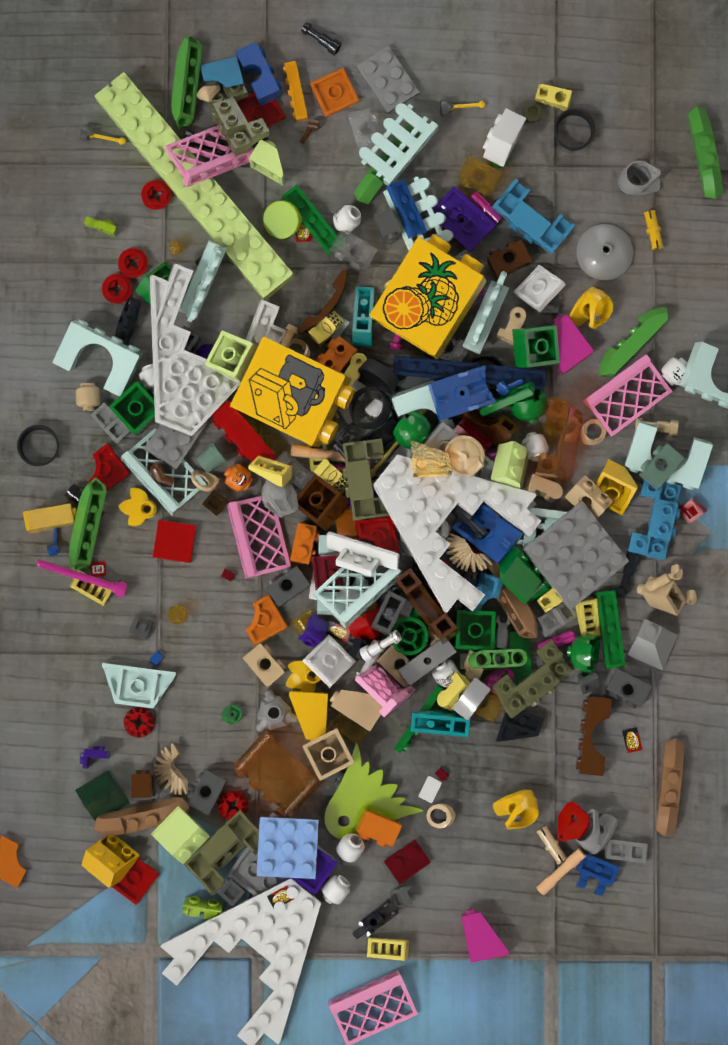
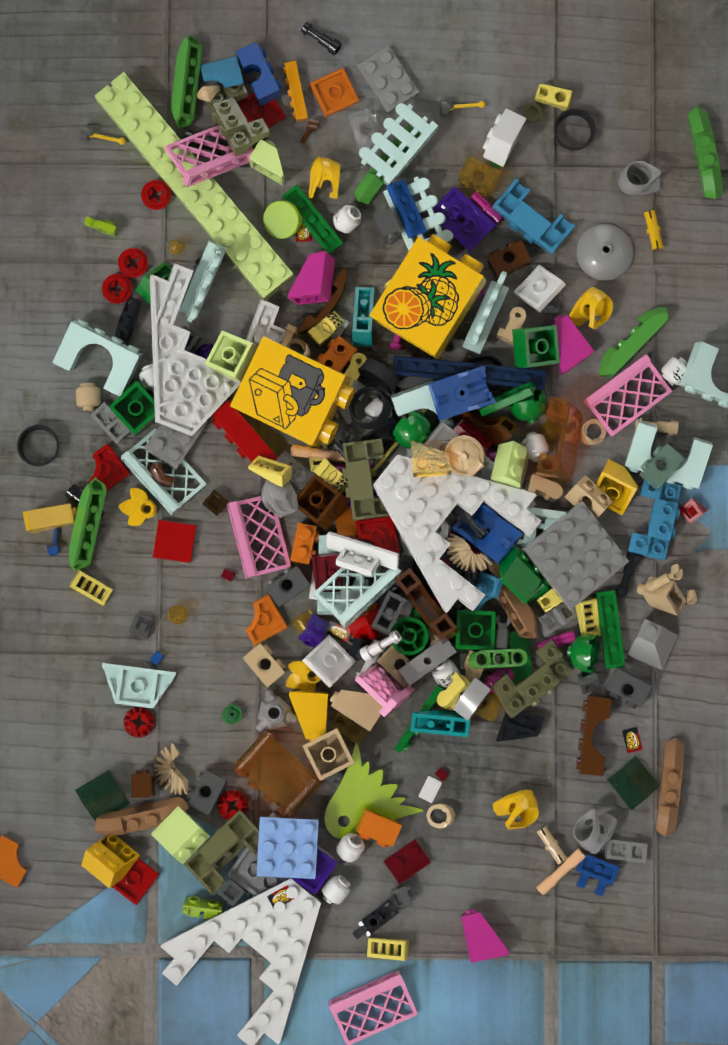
dark pink piece [37,560,127,598] -> none
dark purple bracket [80,746,109,769] -> none
red sticker [90,561,106,577] -> none
tan piece [191,470,220,492] -> none
sand green piece [196,442,228,473] -> none
orange head [224,464,253,492] -> none
clear brick [330,230,378,271] -> none
blue hand [496,379,523,396] -> none
red piece [558,802,590,841] -> none
none -> dark pink slope [288,251,335,305]
none -> yellow helmet [308,156,340,199]
none -> clear green slope [605,755,660,810]

